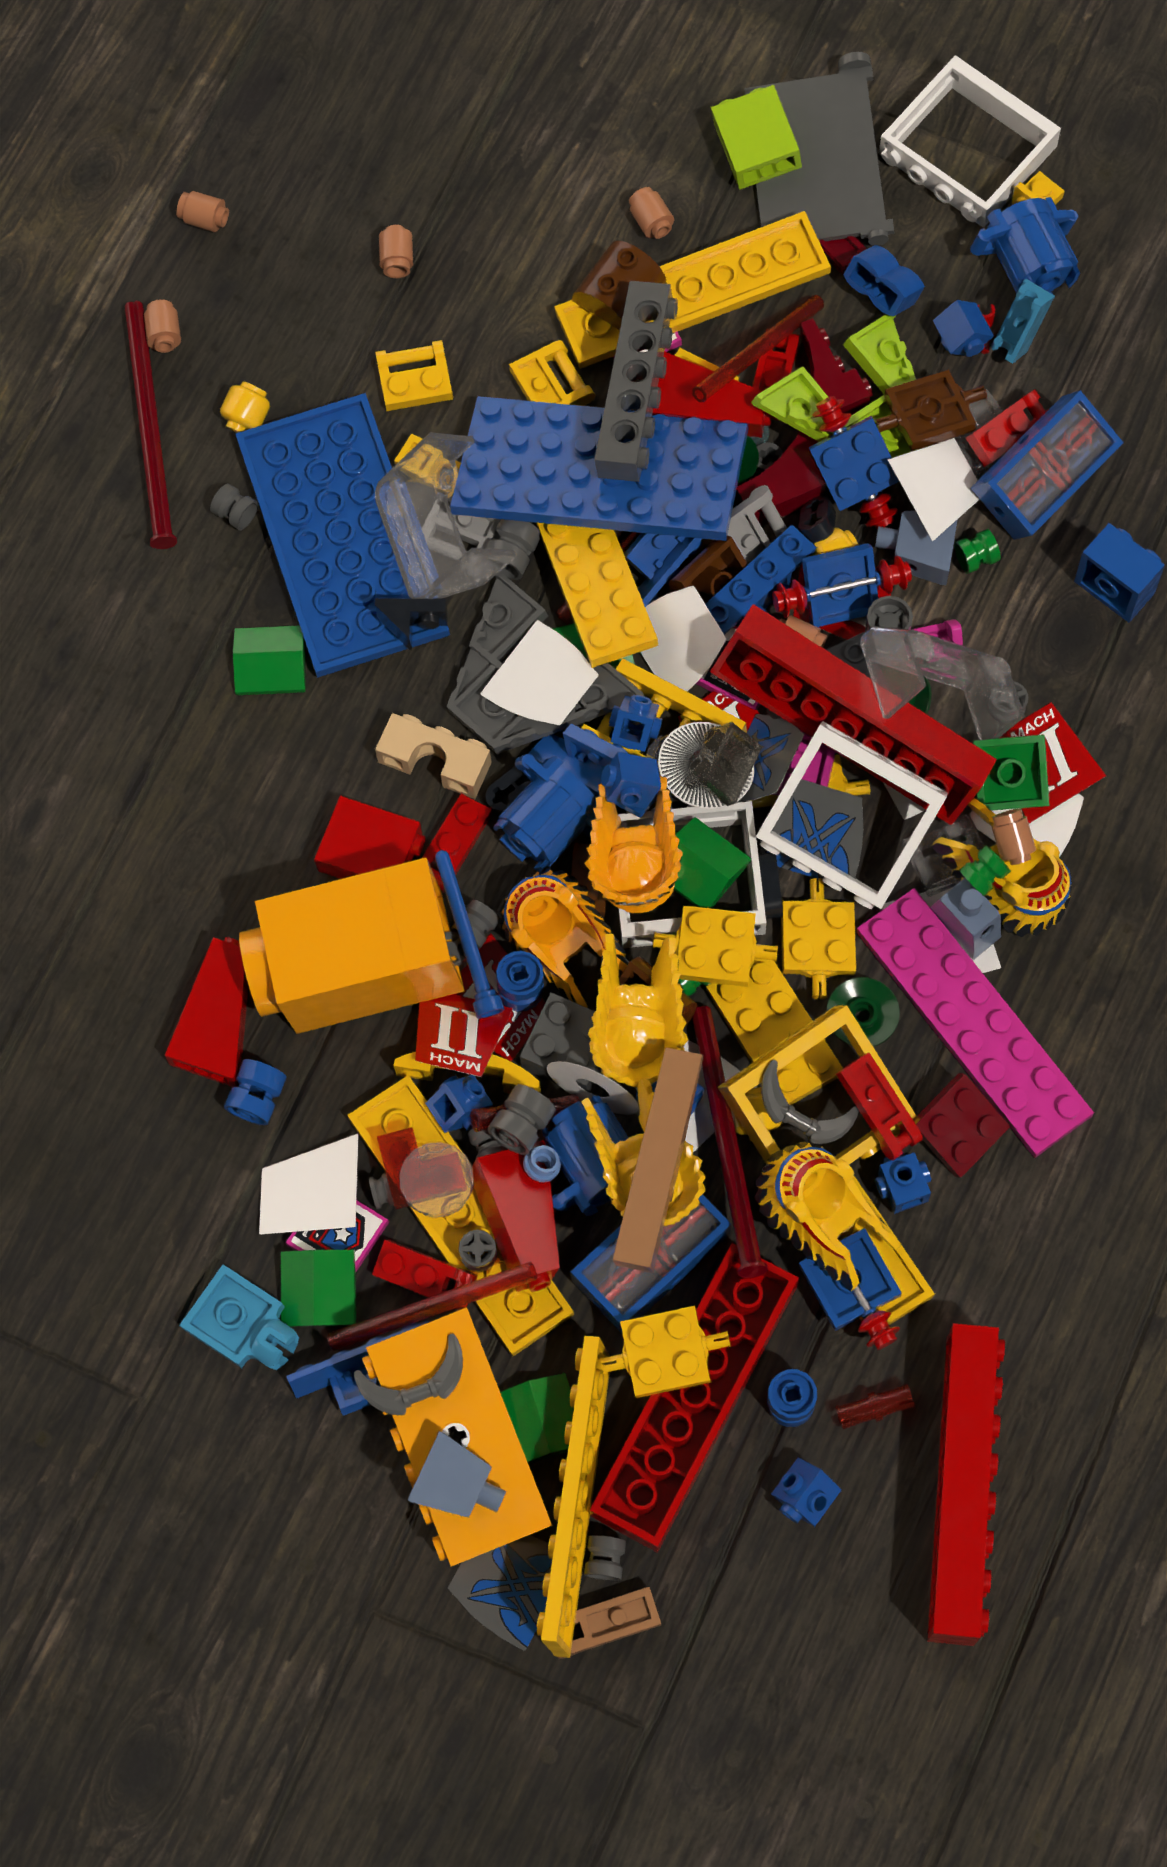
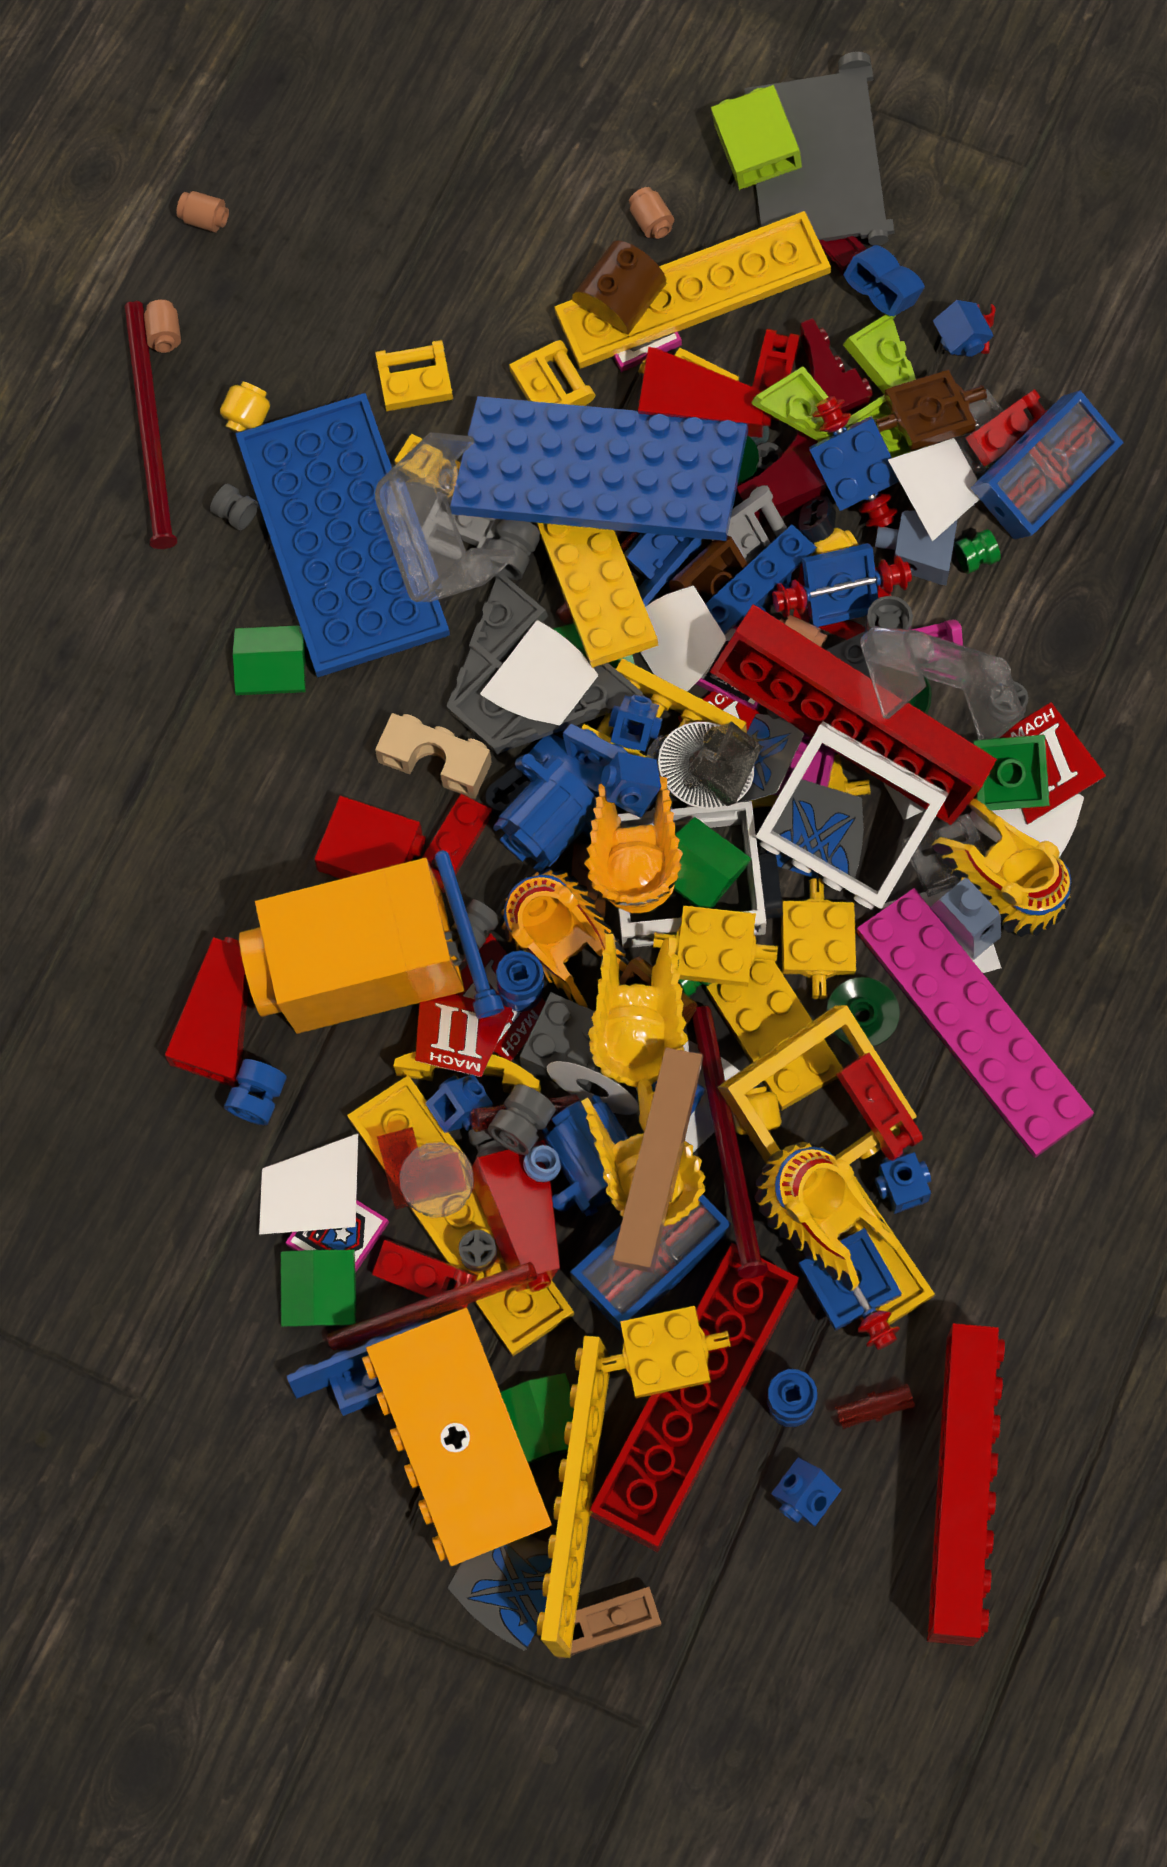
dark azure plate [179,1265,299,1370] -> none
dark grey piece [354,1334,463,1416] -> none
dark grey bush [368,1173,395,1209] -> none
black slope [375,598,448,650] -> none
nougat brick [379,225,413,278] -> none
sand blue torso [408,1431,506,1518] -> none
dark grey wheel [584,1536,626,1581] -> none
dark grey brick [595,281,678,482] -> none
clear red piece [692,295,824,402] -> none
dark grey piece [761,1060,859,1144] -> none
white window [879,55,1061,228] -> none
dark red plate [913,1073,1010,1178] -> none
green wheel [959,845,1011,896] -> none
blue container [970,197,1080,298] -> none
dark azure hinge [991,279,1055,364] -> none
nougat brick [992,809,1036,865] -> none
yellow bracket [1012,171,1065,205] -> none
blue brick [1074,523,1165,623] -> none

